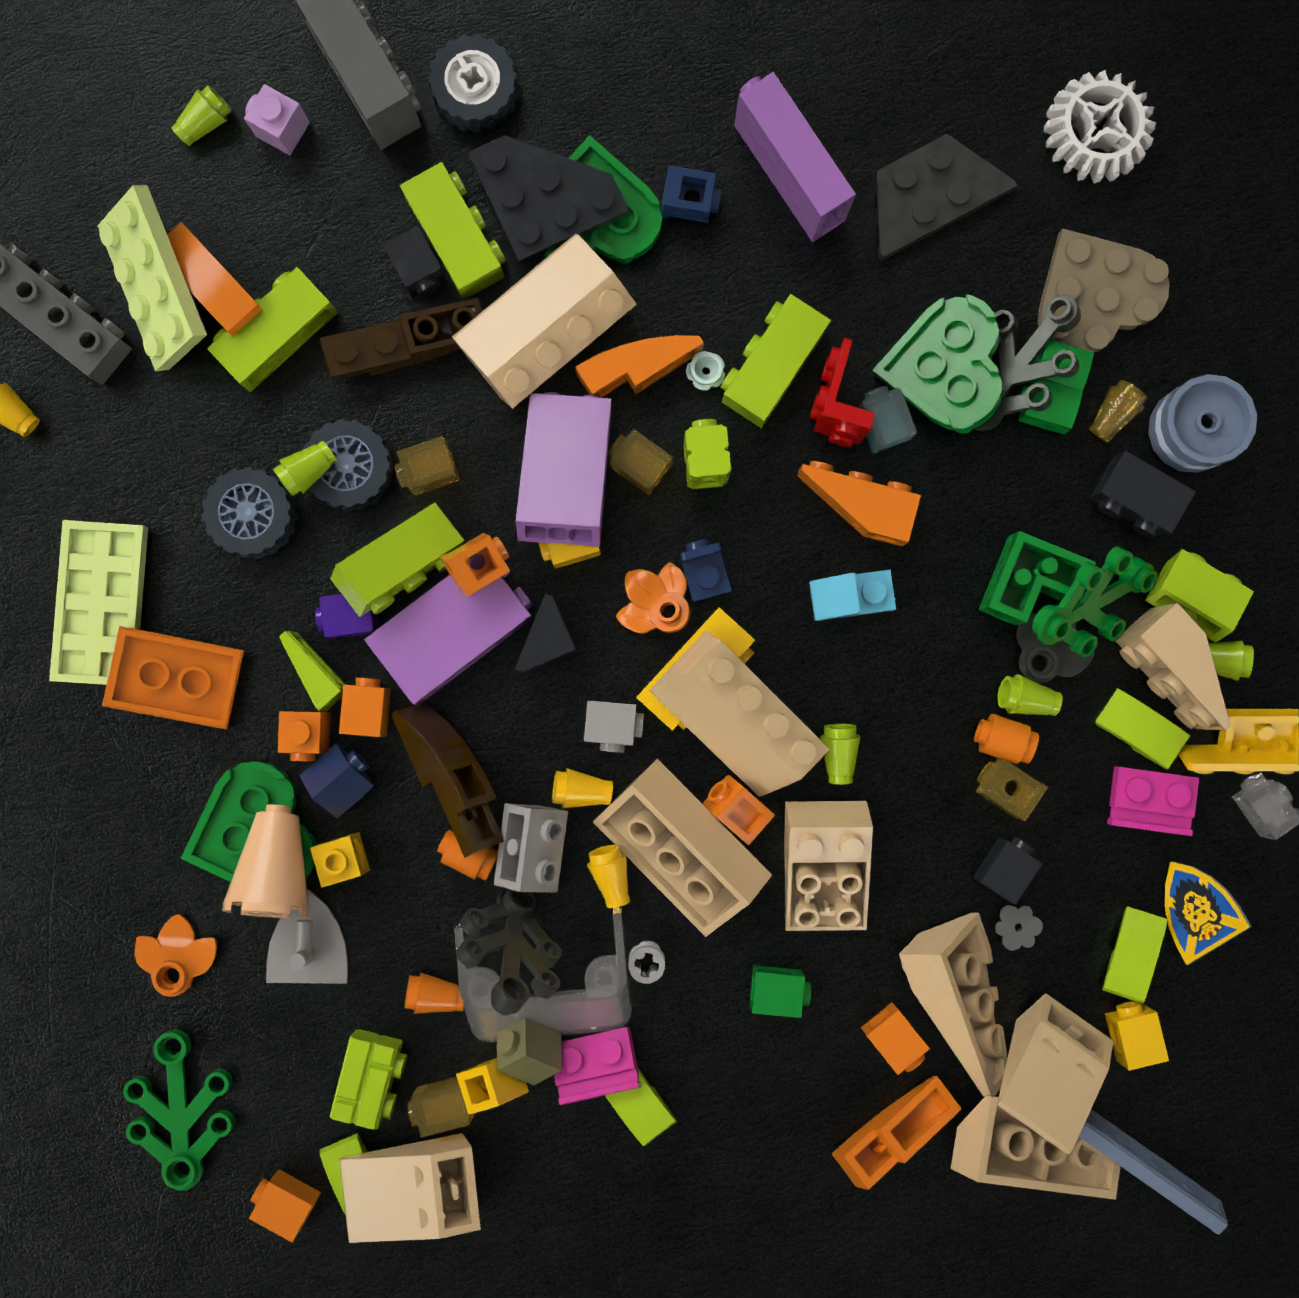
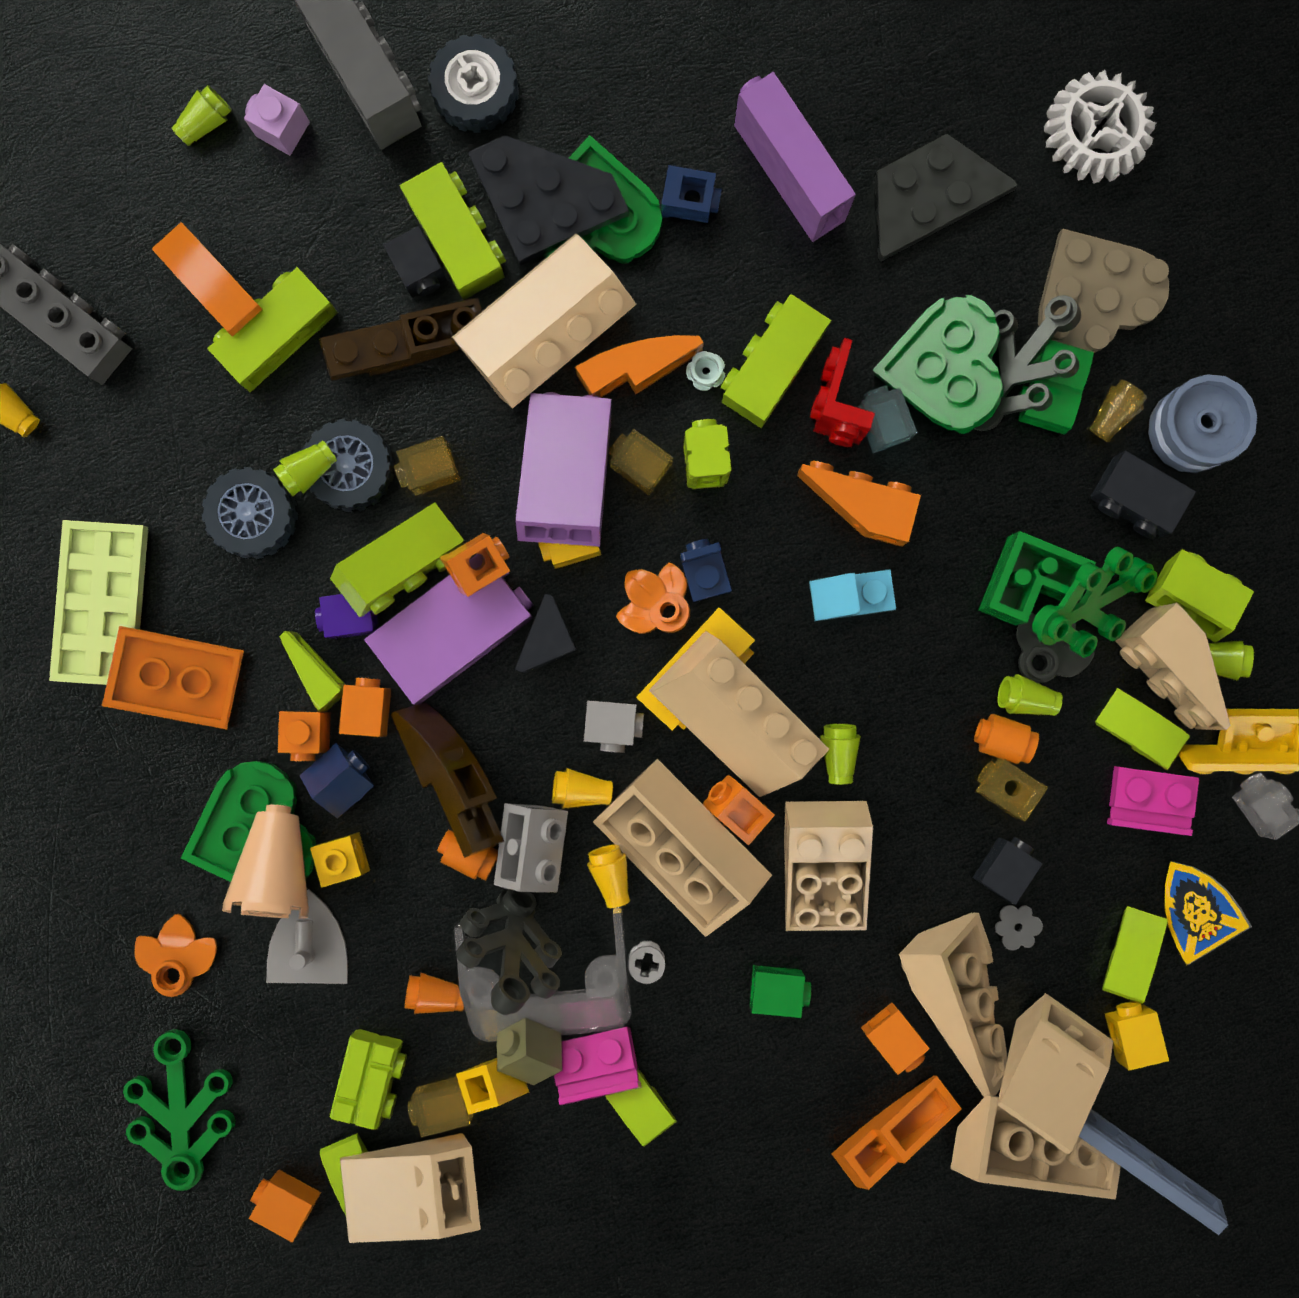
yellowish green plate [98,185,207,371] -> none

